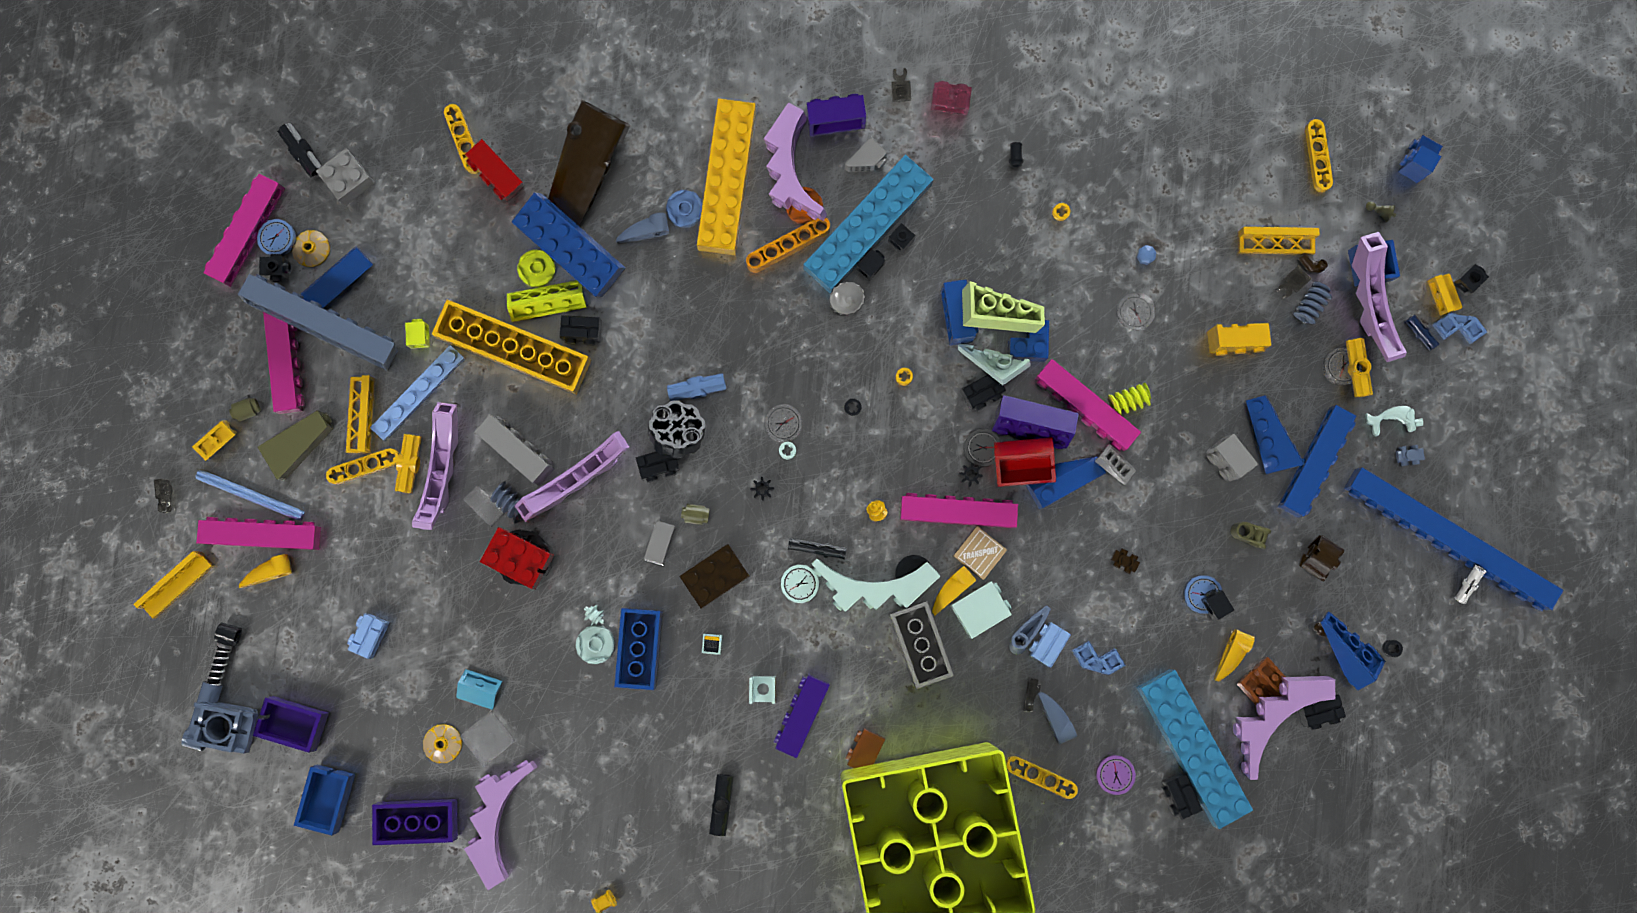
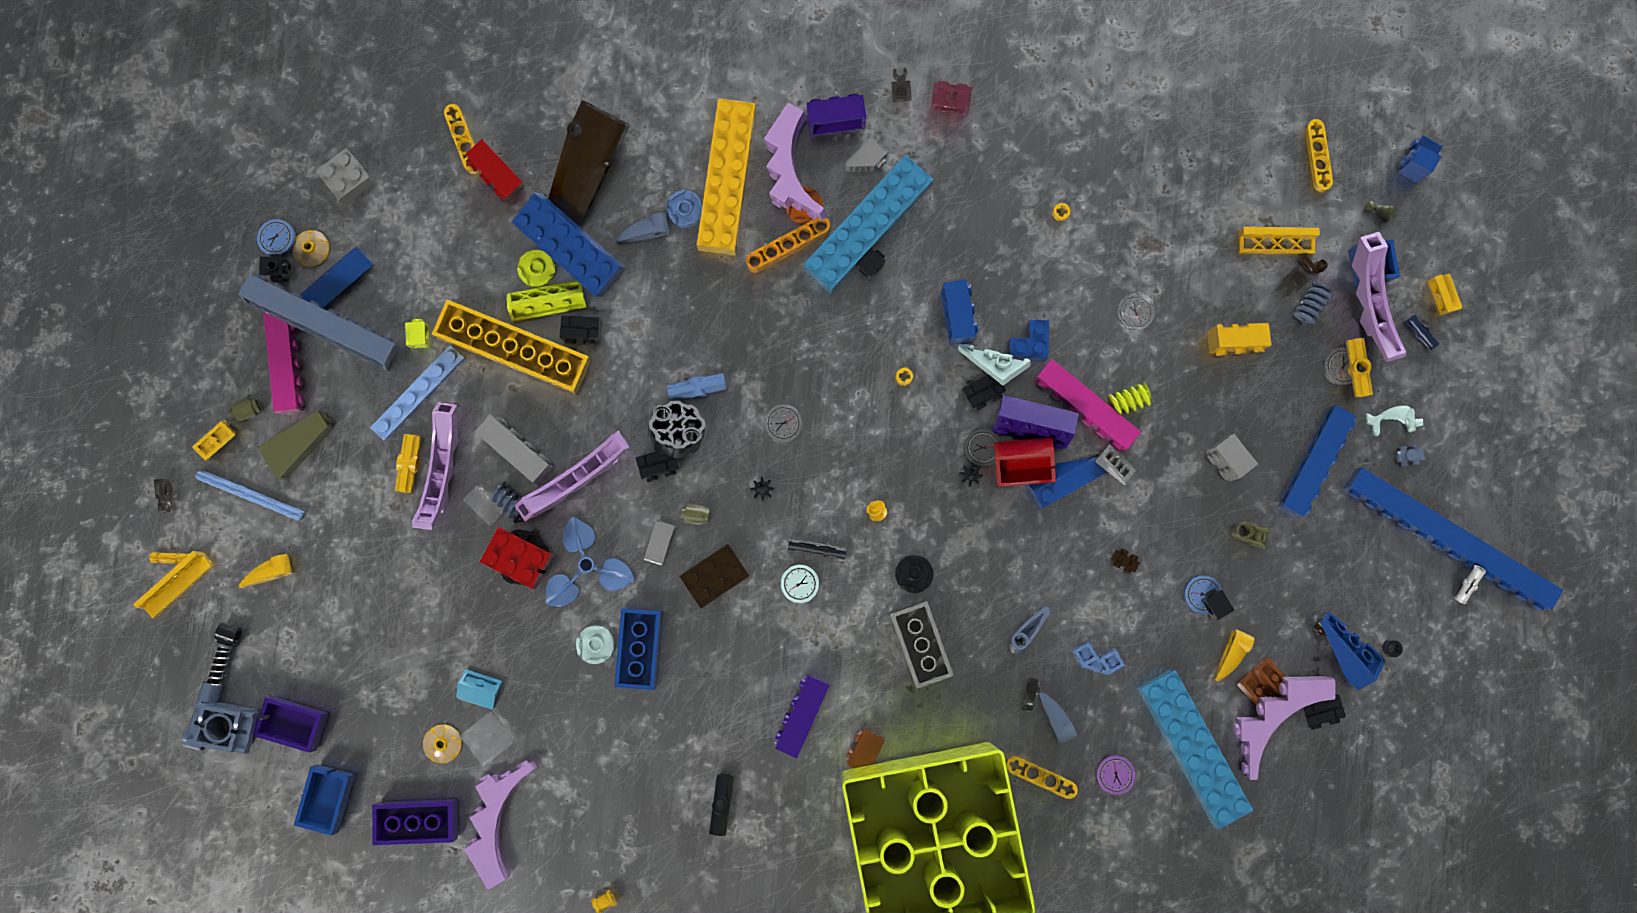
dark pink brick [196,517,321,550] -> none
dark pink brick [203,174,285,287] -> none
black piece [277,122,322,177] -> none
yellow beam [326,448,400,485] -> none
yellow fence [346,375,375,454] -> none
light blue brick [347,614,389,659] -> none
light aqua wheel [584,605,604,626] -> none
slope [702,634,723,655] -> none
light aqua piece [749,676,776,704] -> none
light aqua bush [779,442,796,460] -> none
light aqua arch [812,558,941,612] -> none
light grey piece [829,282,866,315] -> none
black bush [844,399,862,416] -> none
black brick [888,223,916,254] -> none
dark pink brick [900,493,1018,528] -> none
yellow piece [932,566,976,616] -> none
light aqua panel [950,581,1012,639] -> none
tan tile [953,526,1007,580] -> none
yellowish green wedge [962,281,1045,333] -> none
black pin [1009,142,1024,168] -> none
light blue brick [1028,622,1071,668] -> none
medium blue tile [1136,245,1156,265] -> none
black brick [1161,772,1203,820] -> none
blue wing [1246,395,1305,474] -> none
dark brown brick [1299,535,1345,582] -> none
medium blue tile [1432,312,1487,344] -> none
black brick [1453,264,1489,296] -> none
none -> yellow axle [149,552,189,564]
none -> medium blue plant [546,517,634,607]

